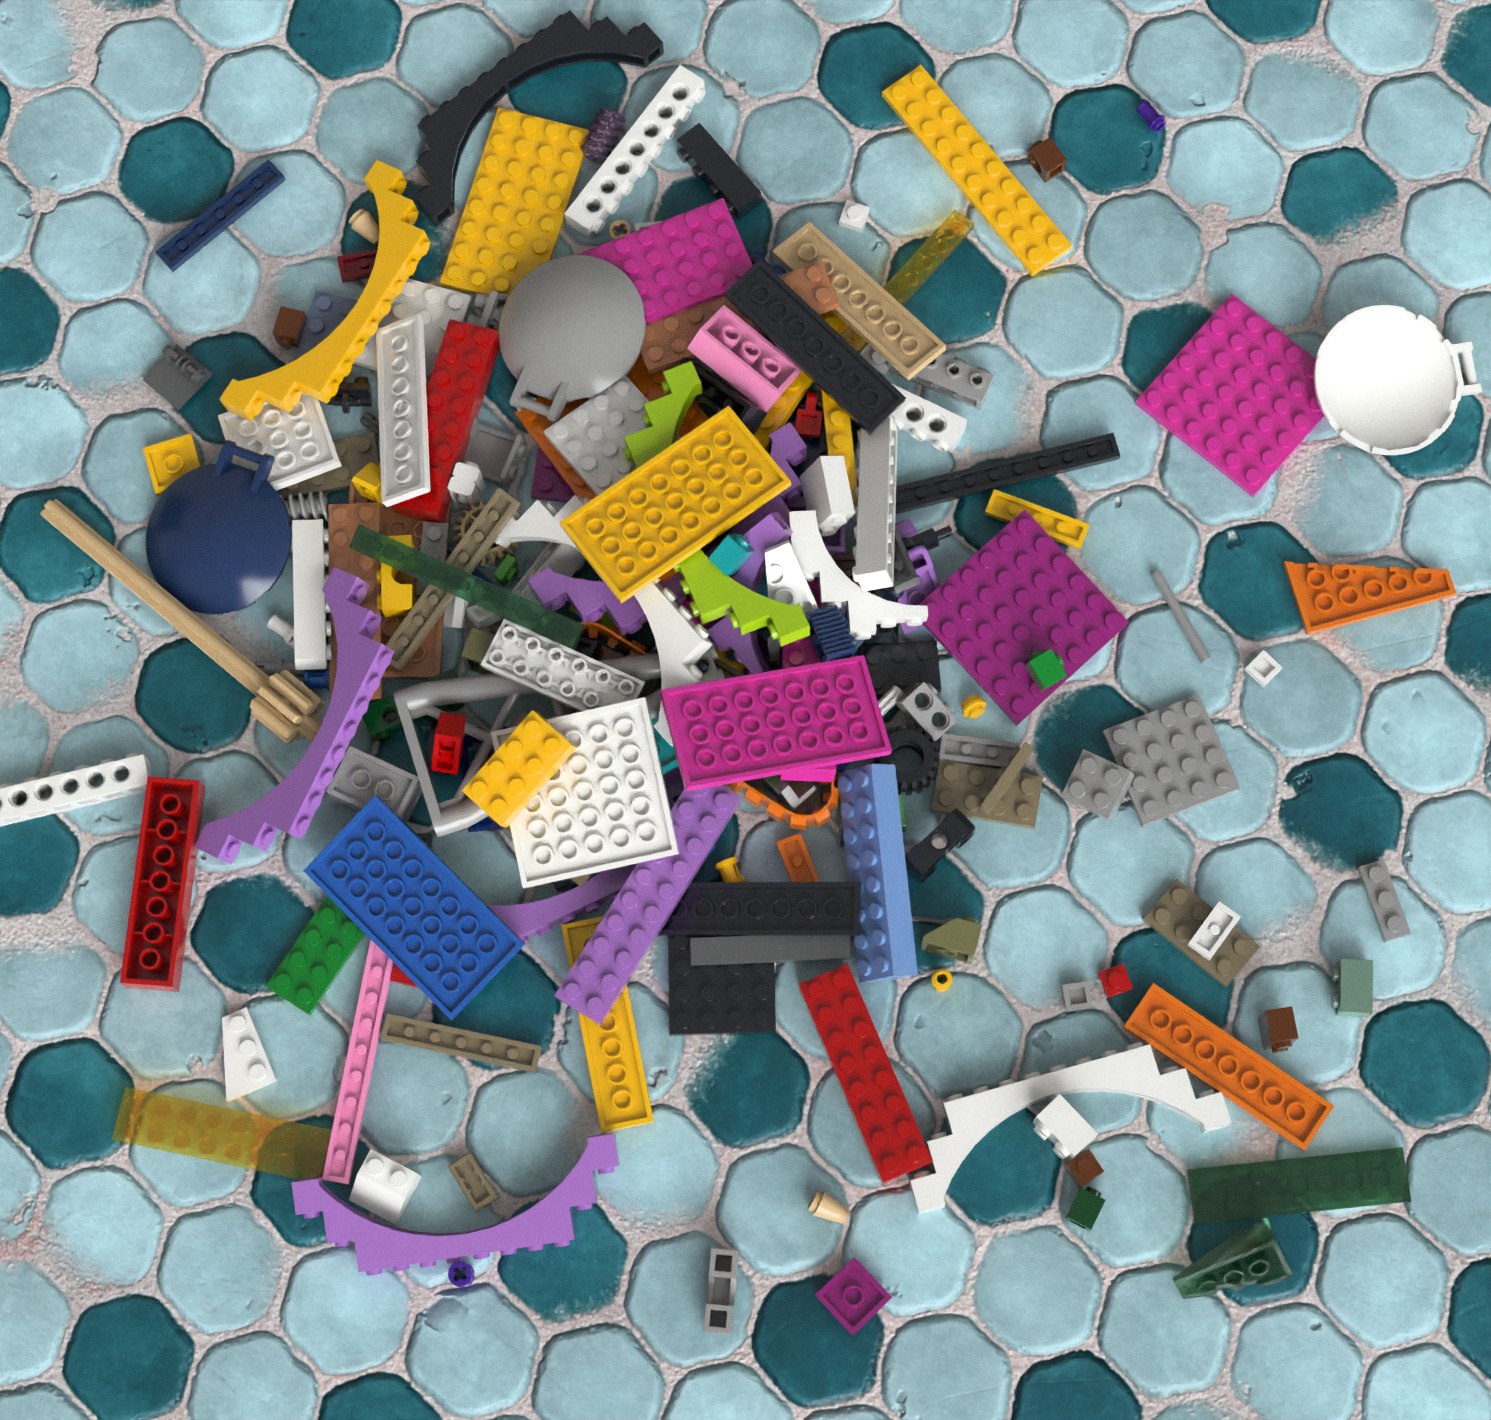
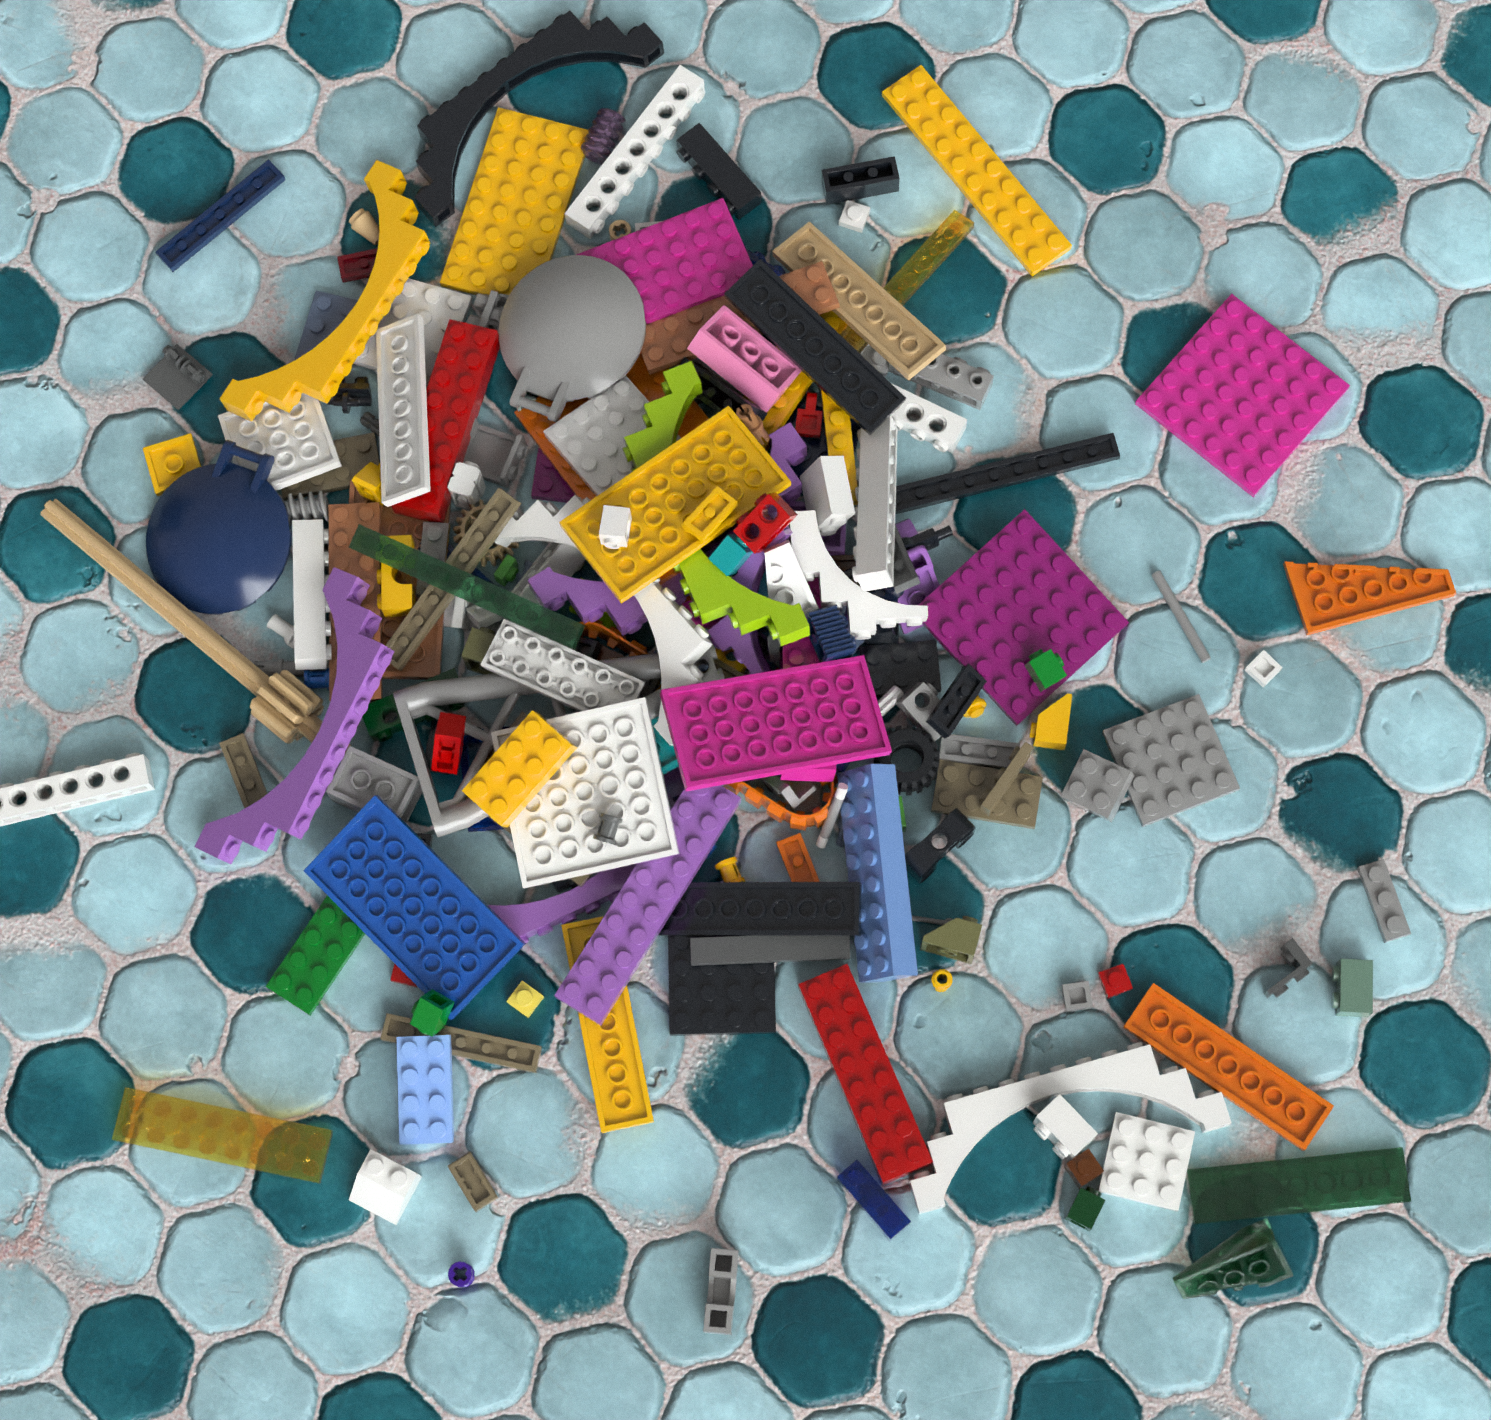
red brick [120,777,206,992] -> none
white wing [222,1007,277,1102] -> none
reddish brown brick [272,306,307,349] -> none
medium lavender arch [291,1132,620,1276] -> none
bright pink plate [322,939,394,1185] -> none
tan cone [807,1190,850,1224] -> none
magenta plate [815,1257,892,1336] -> none
yellow plate [985,489,1090,550] -> none
reddish brown brick [1028,137,1067,183] -> none
dark purple pin [1136,100,1166,132] -> none
dark tan plate [1143,879,1260,988] -> none
white plate [1188,901,1241,961] -> none
reddish brown brick [1258,1006,1299,1053] -> none
white dish [1314,305,1482,455] -> none
none -> dark tan plate [219,733,268,809]
none -> light blue plate [396,1035,454,1145]
none -> green brick [410,989,454,1036]
none -> light yellow plate [506,980,544,1018]
none -> dark grey bush [593,813,623,845]
none -> white brick [599,505,632,549]
none -> yellow plate [683,486,738,543]
none -> red brick [733,492,798,554]
none -> medium nougat pin [736,404,769,445]
none -> light grey bar [816,783,848,848]
none -> black brick [822,156,900,205]
none -> clear blue brick [837,1159,911,1242]
none -> black plate [926,664,987,739]
none -> yellow slope [1029,693,1072,750]
none -> white plate [1098,1112,1195,1212]
none -> dark grey bracket [1264,938,1313,998]

